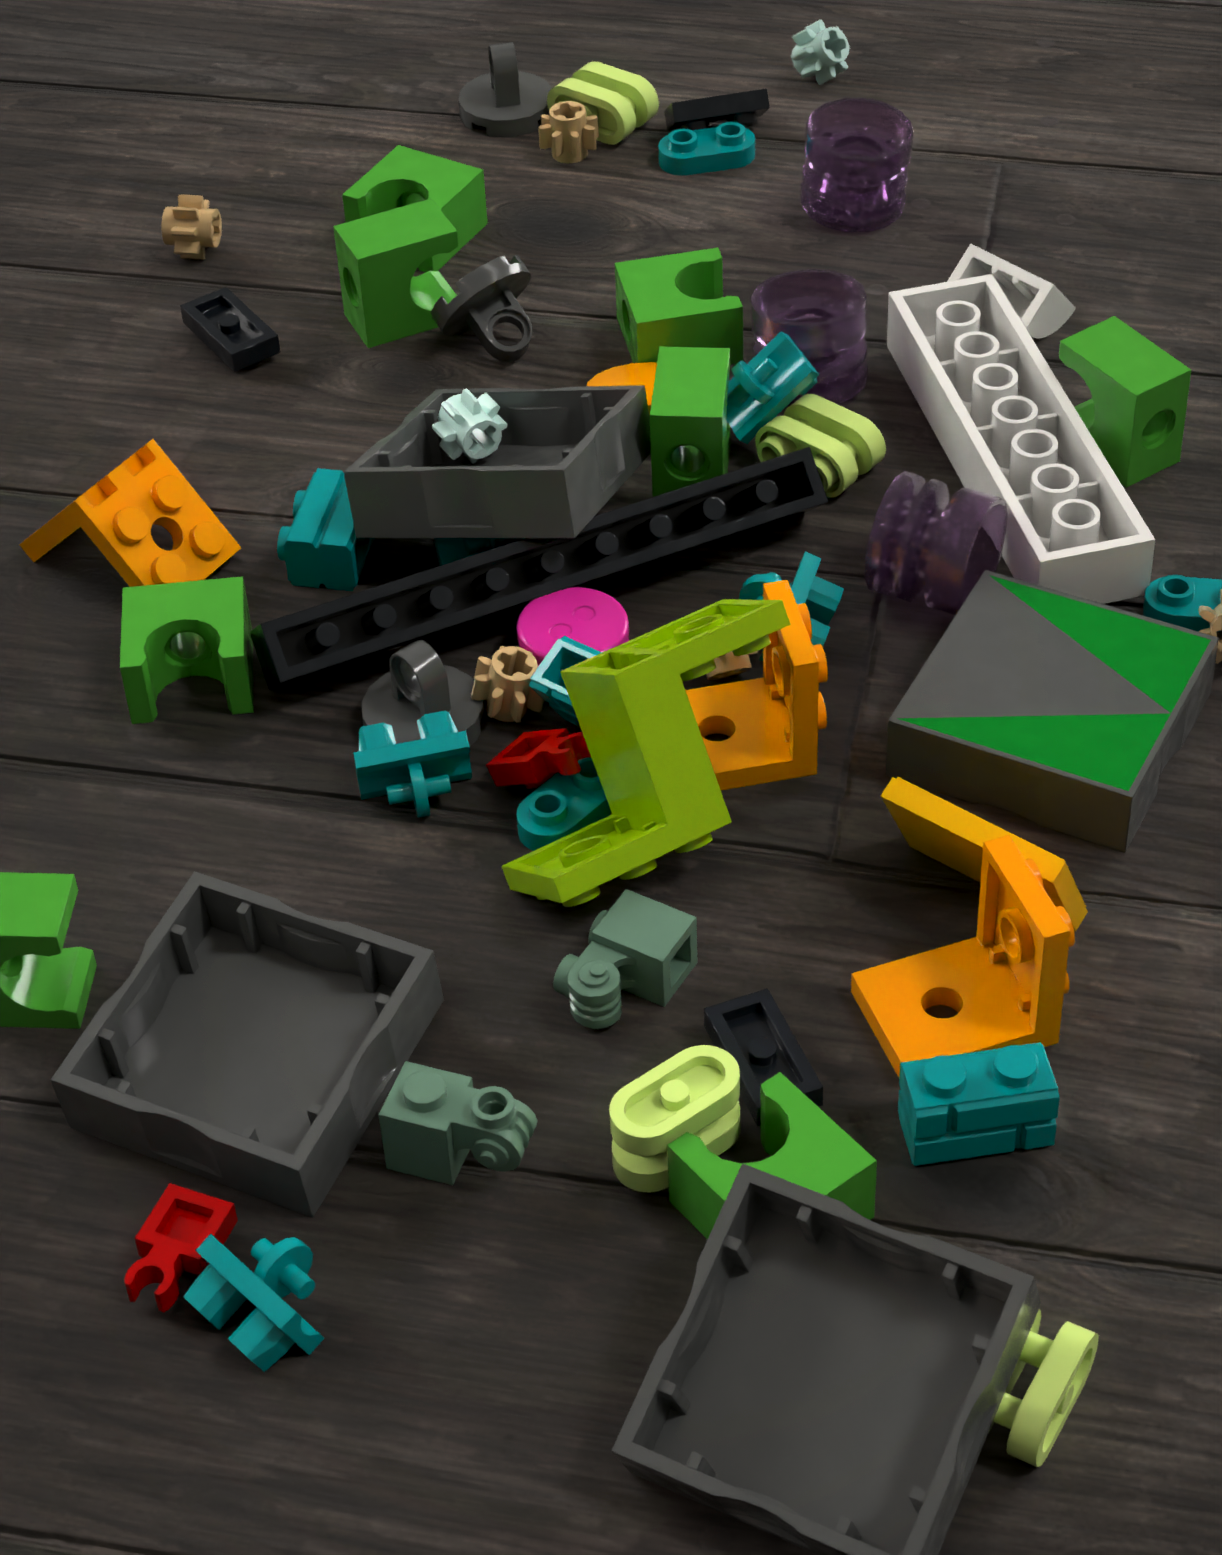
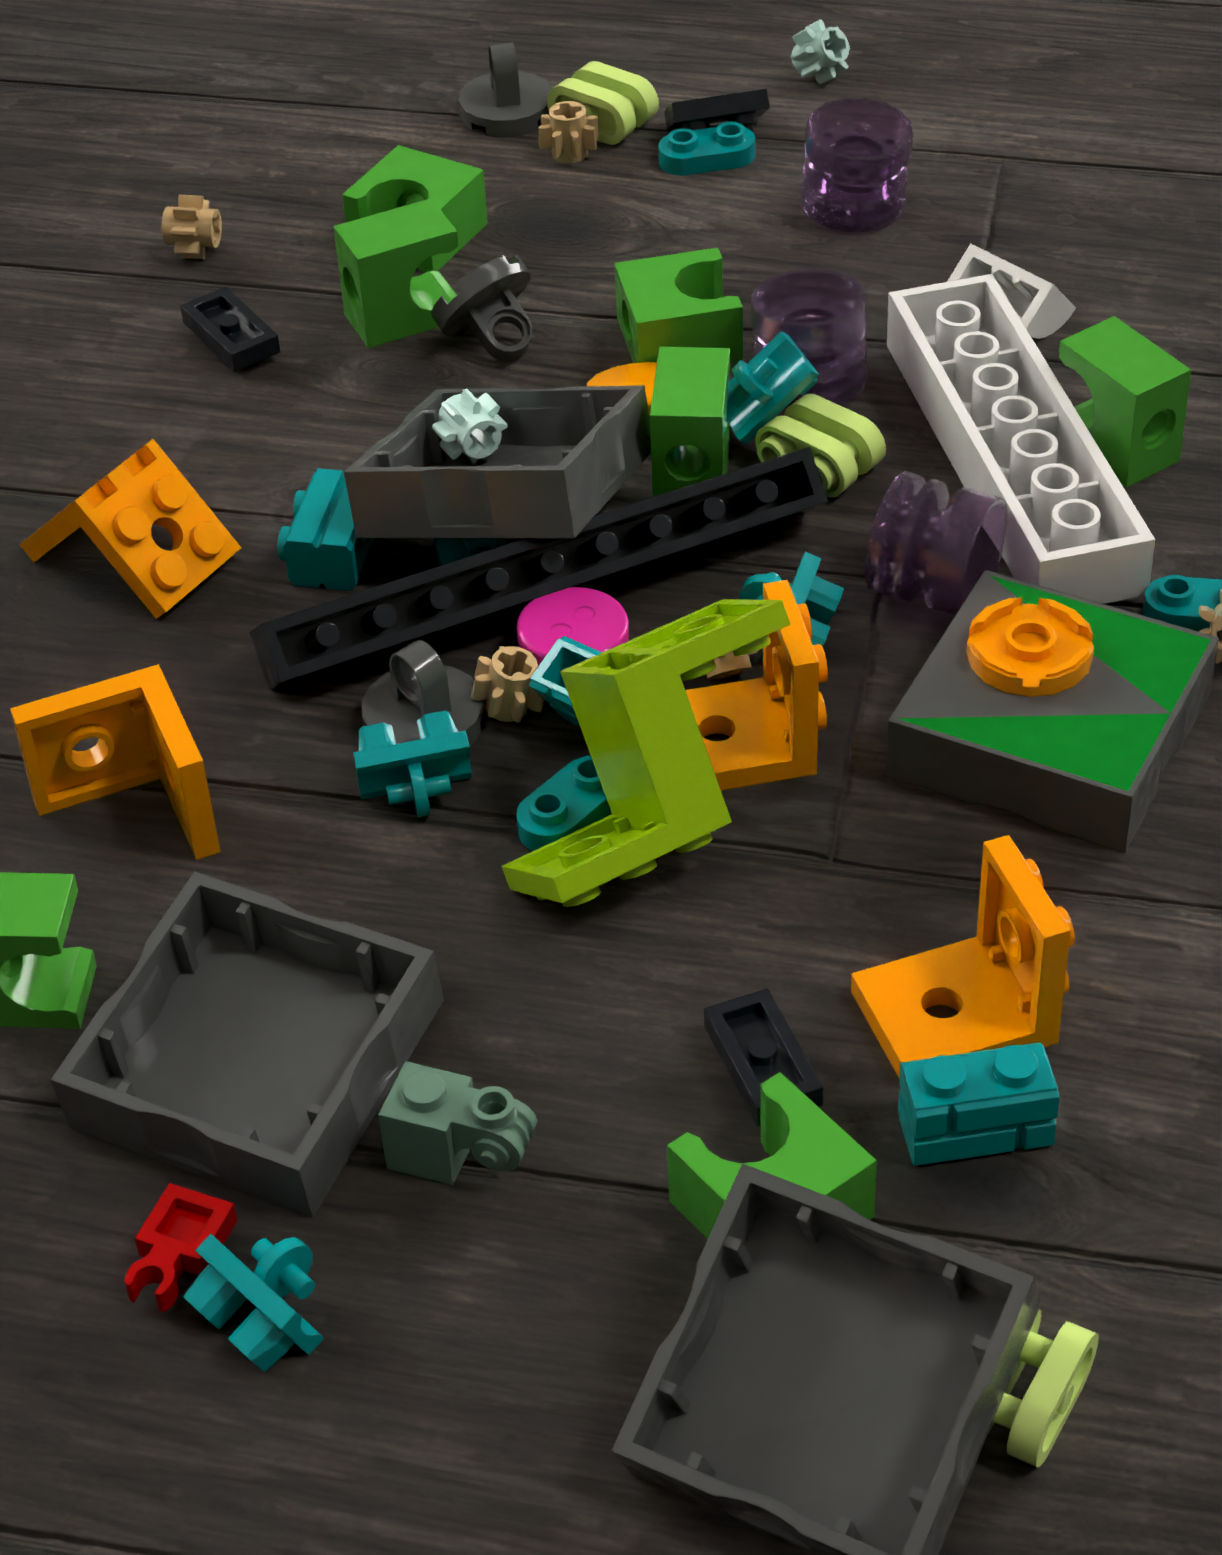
bright green piece [120,576,254,724] -> none
red plate [486,728,591,789] -> none
sand green brick [553,889,698,1029] -> none
yellowish green brick [609,1045,740,1192] -> none
yellow tile [881,777,1088,931] -> none
none -> light orange bracket [10,664,221,860]
none -> light orange tile [966,597,1094,697]

